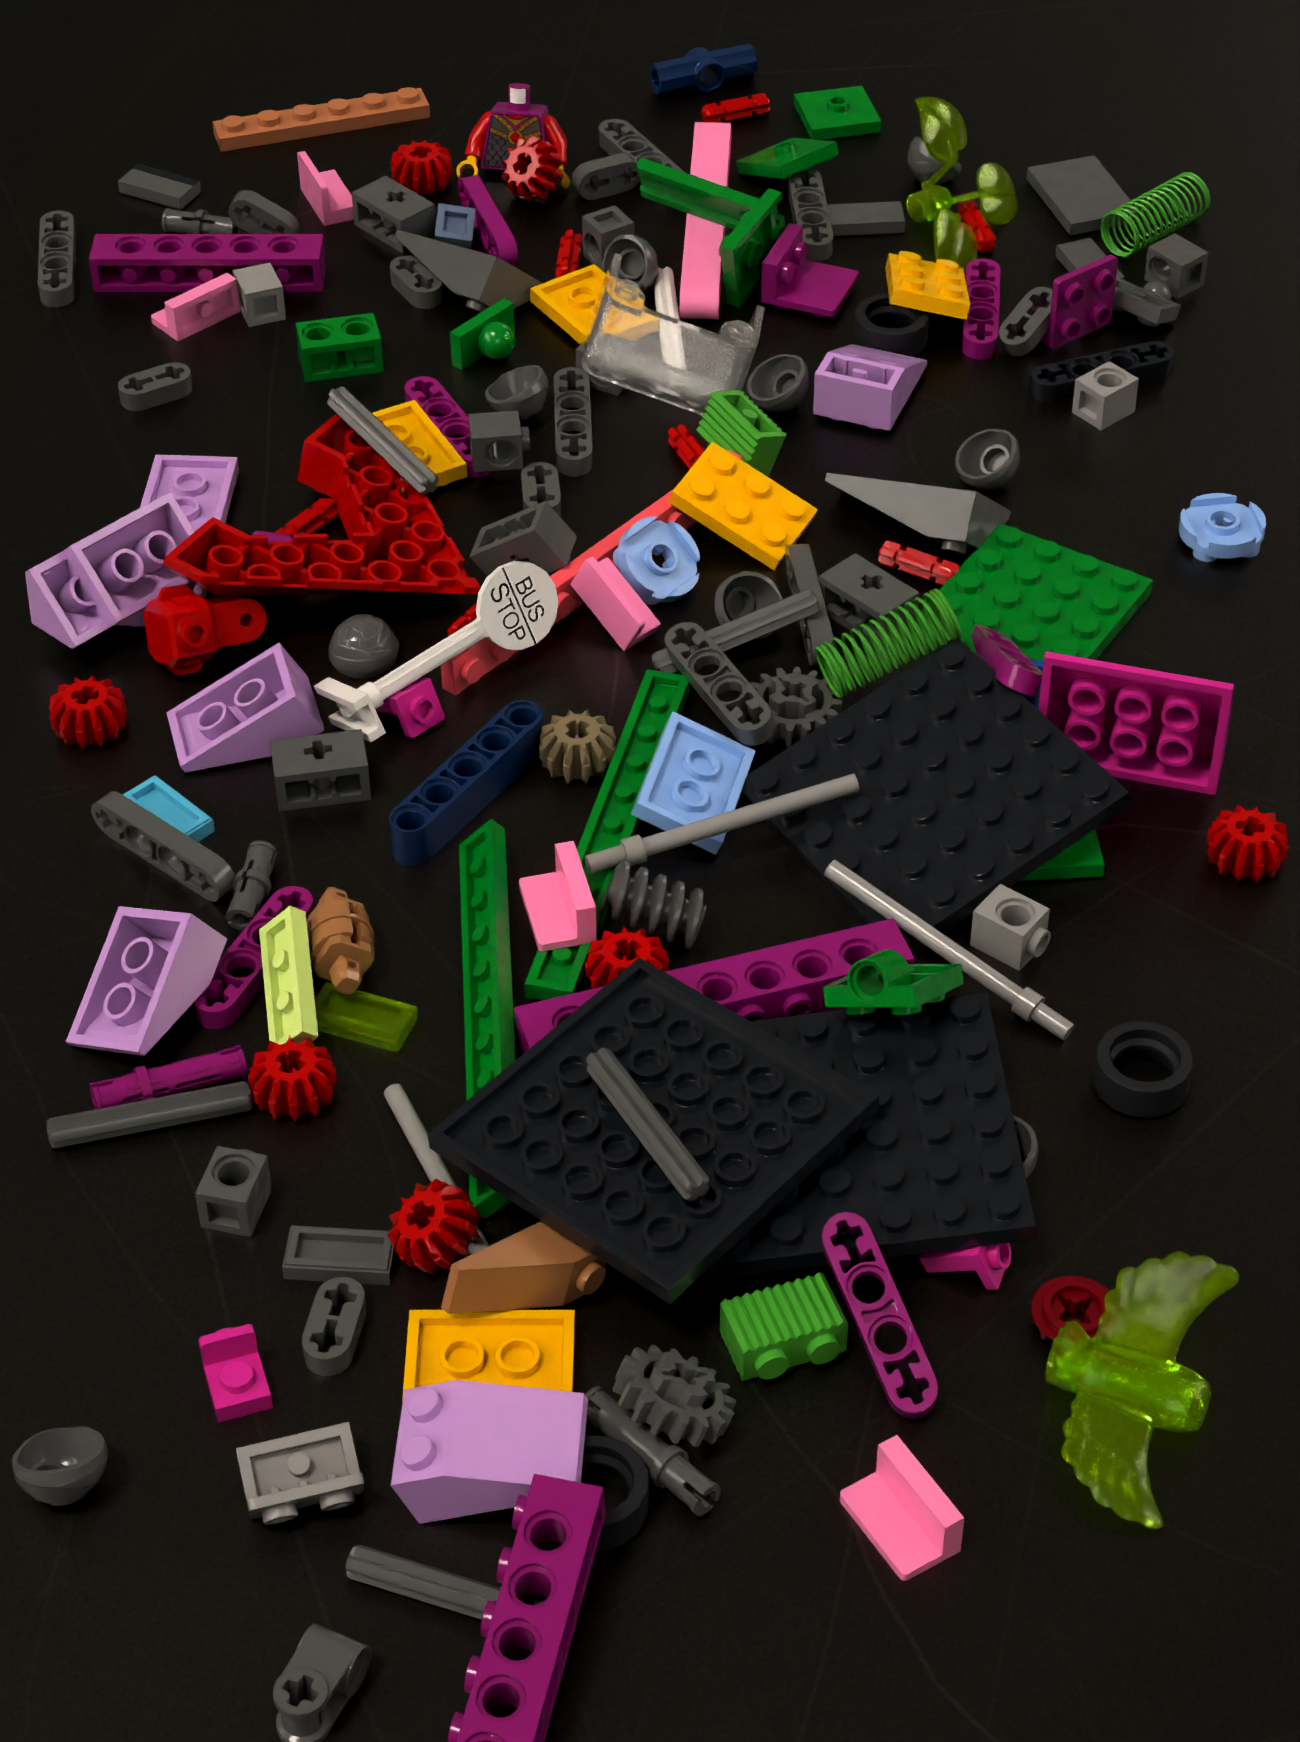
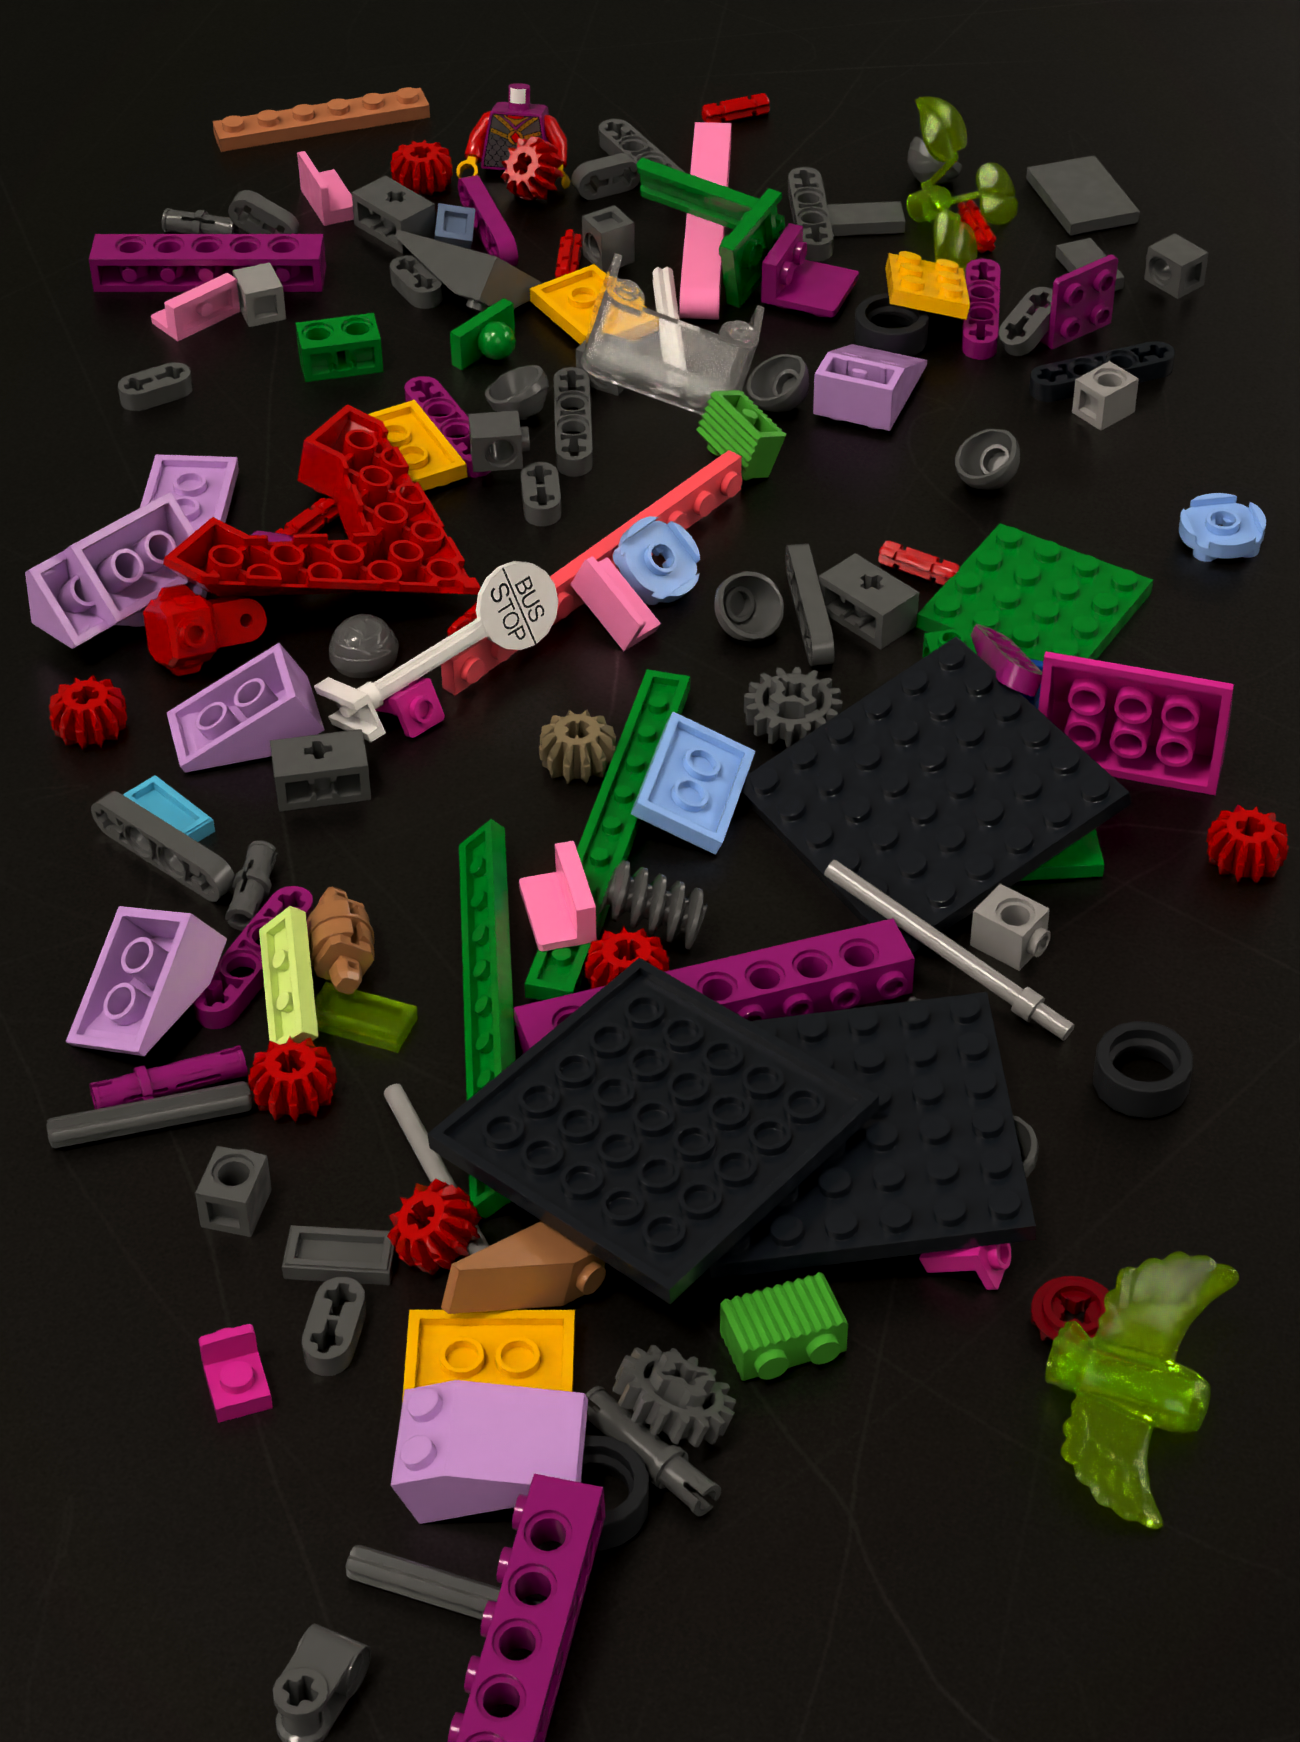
dark grey piece [12,1426,108,1506] -> none
dark grey beam [37,210,76,307] -> none
dark grey tile [118,163,201,210] -> none
light grey bracket [236,1422,365,1525] -> none
dark grey axle [327,386,439,496] -> none
dark blue beam [389,700,544,866] -> none
dark grey brick [469,501,577,576] -> none
light grey bar [585,774,859,874] -> none
dark grey axle [586,1048,709,1201] -> none
dark grey piece [602,234,659,296] -> none
dark blue piece [649,43,758,96] -> none
dark grey axle [651,589,820,673] -> none
dark grey beam [664,622,775,746] -> none
red axle [668,424,705,469] -> none
yellow plate [668,441,818,571] -> none
green plate [736,137,839,180] -> none
green plate [794,85,882,140] -> none
bright green piece [815,588,962,699] -> none
magenta beam [822,1212,938,1419] -> none
green plate [823,949,964,1015] -> none
wedge [825,473,1011,555] -> none
bright pink panel [840,1435,964,1581] -> none
bright green piece [1101,172,1211,258] -> none
dark grey plate [1113,277,1181,327] -> none

